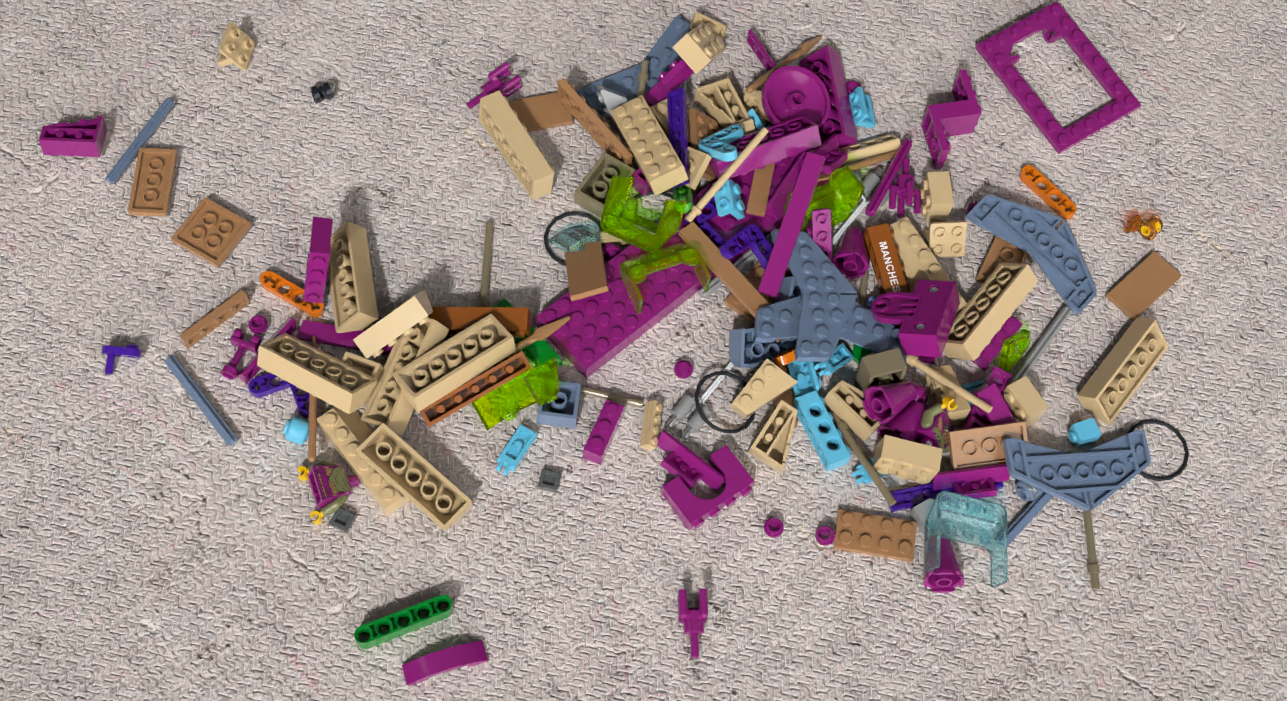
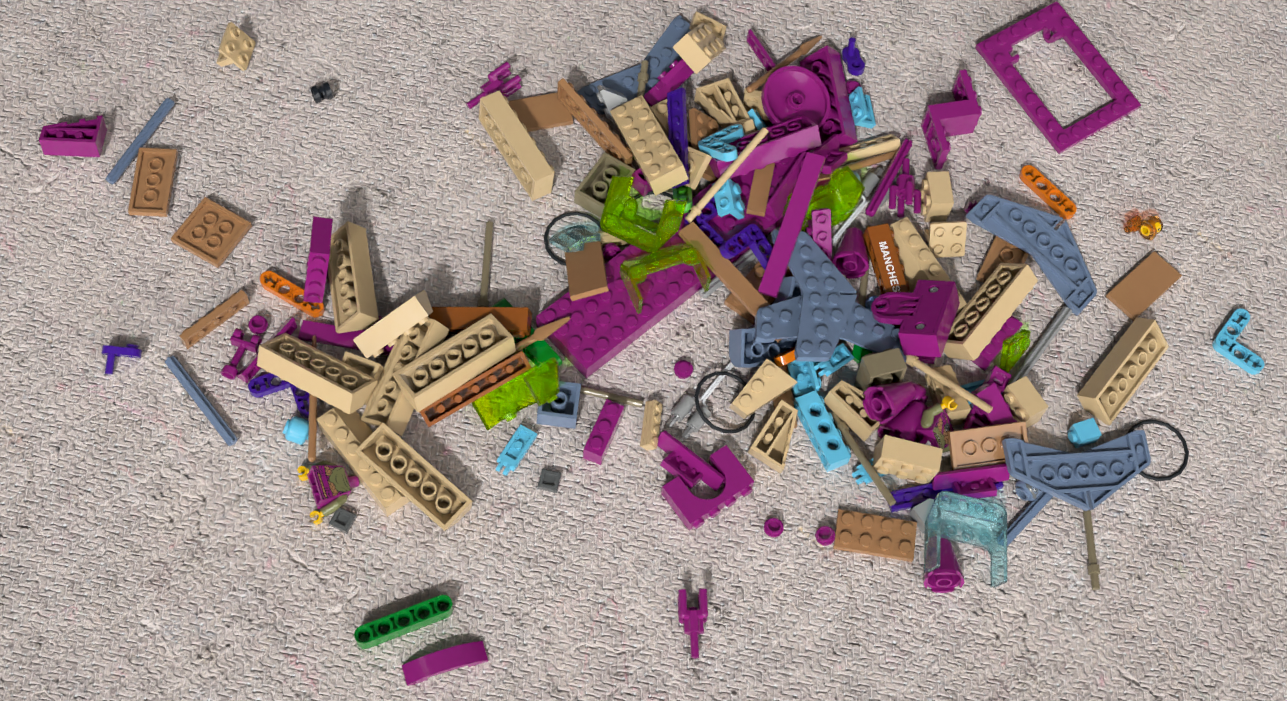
none -> dark purple piece [842,37,865,76]
none -> medium azure beam [1212,308,1265,375]

